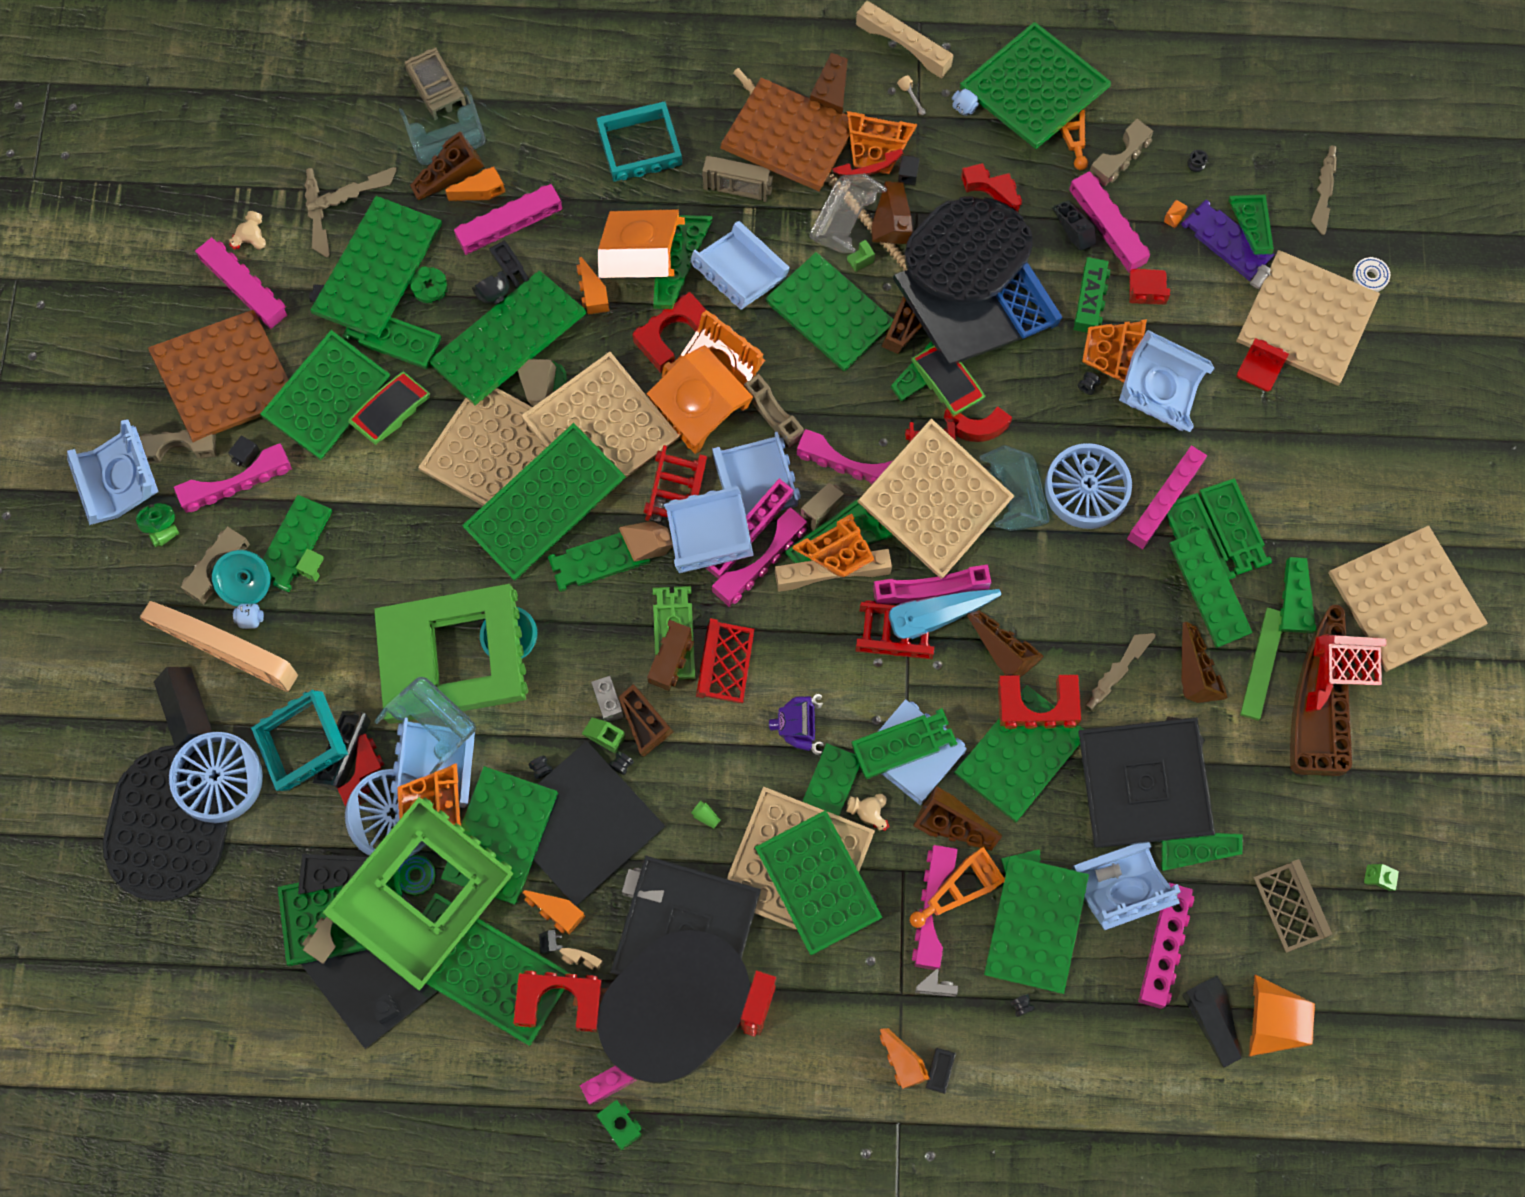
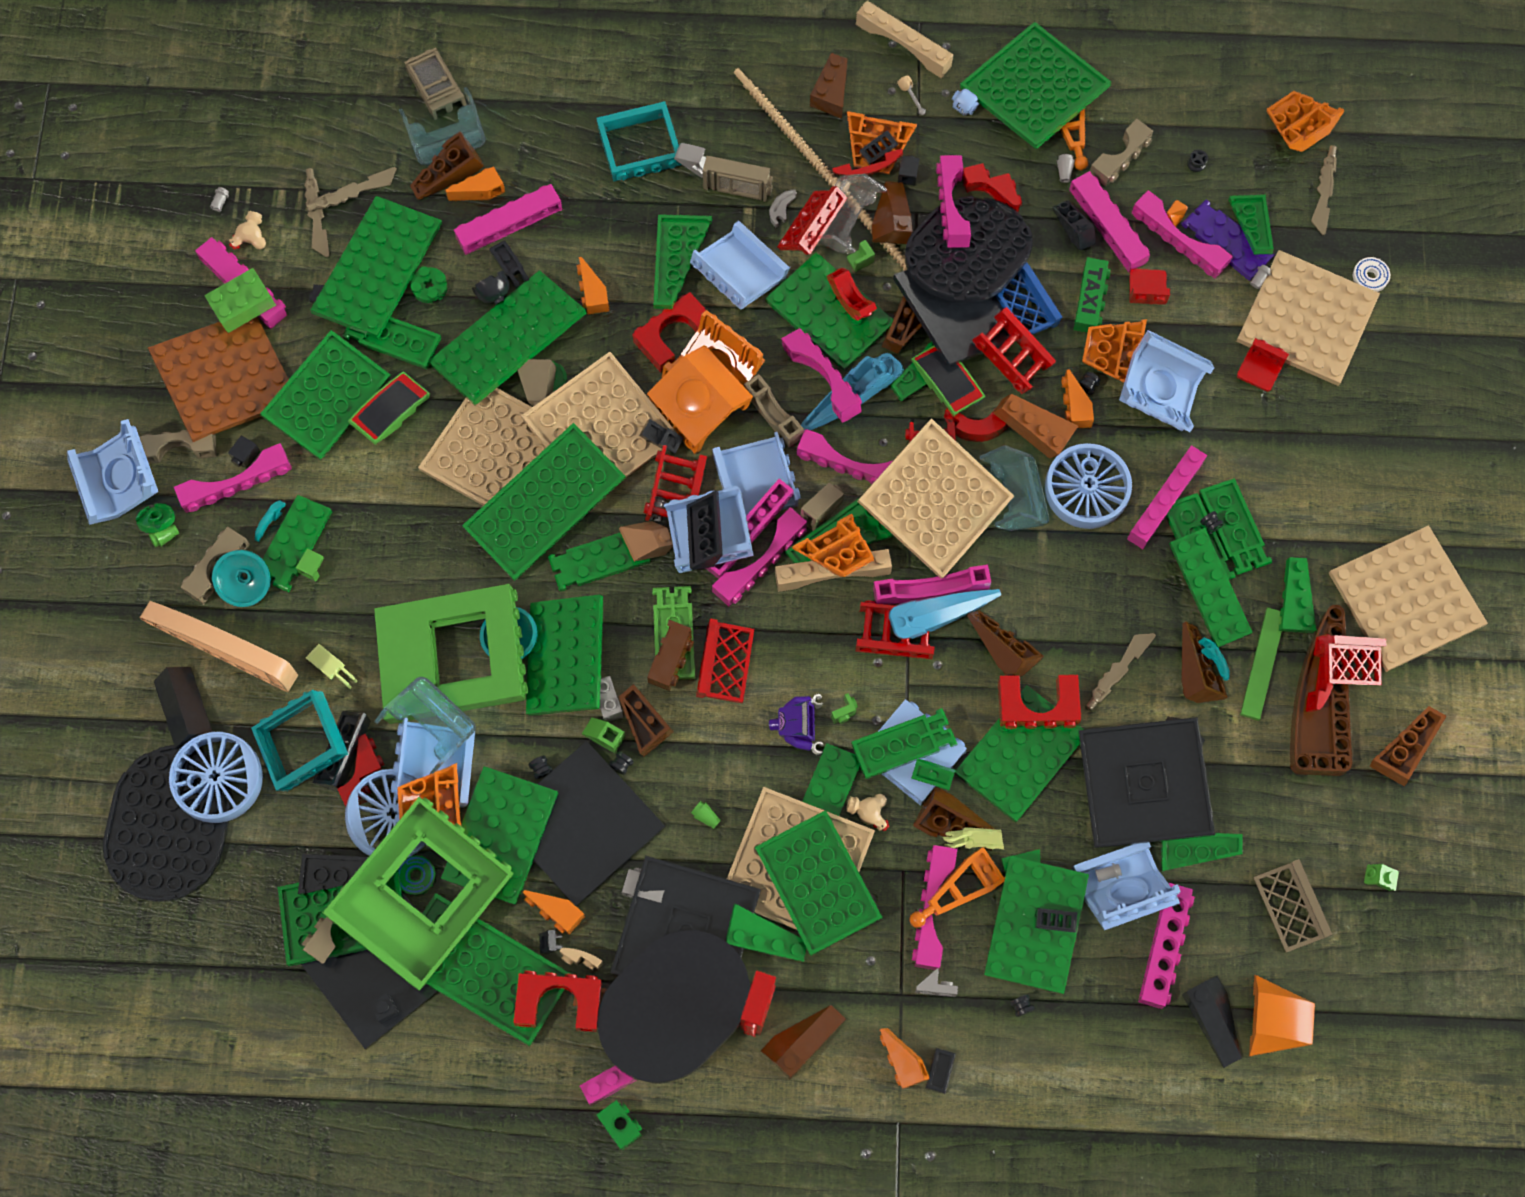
light blue head [233,604,263,629] -> none
orange panel [598,209,685,278] -> none
dark orange plate [720,78,850,191] -> none
none -> bright green brick [204,268,276,333]
none -> light grey pin [210,187,229,212]
none -> teal piece [254,500,286,542]
none -> yellowish green arm [306,644,357,689]
none -> green plate [526,594,603,716]
none -> black slope [639,419,683,454]
none -> light grey slope [674,143,706,178]
none -> black slope [686,490,723,570]
none -> green wing [725,904,806,962]
none -> reddish brown wedge [761,1005,846,1080]
none -> light grey piece [769,190,797,228]
none -> red fence [777,186,847,255]
none -> dark pink arch [782,328,862,423]
none -> dark azure piece [801,353,904,430]
none -> red arch [826,267,877,321]
none -> bright green bracket [831,693,858,724]
none -> black slope [859,131,898,165]
none -> green plate [911,758,955,790]
none -> dark pink arch [936,155,971,248]
none -> yellowish green arm [943,828,1004,849]
none -> red fence [972,307,1056,394]
none -> dark orange wedge [993,394,1078,459]
none -> black slope [1035,908,1078,933]
none -> light grey cone [1057,154,1075,183]
none -> orange slope [1062,370,1094,428]
none -> dark pink arch [1132,190,1233,279]
none -> teal piece [1199,637,1230,681]
none -> black wheel [1200,511,1224,534]
none -> orange wedge [1267,91,1344,152]
none -> dark orange wedge [1369,706,1447,786]

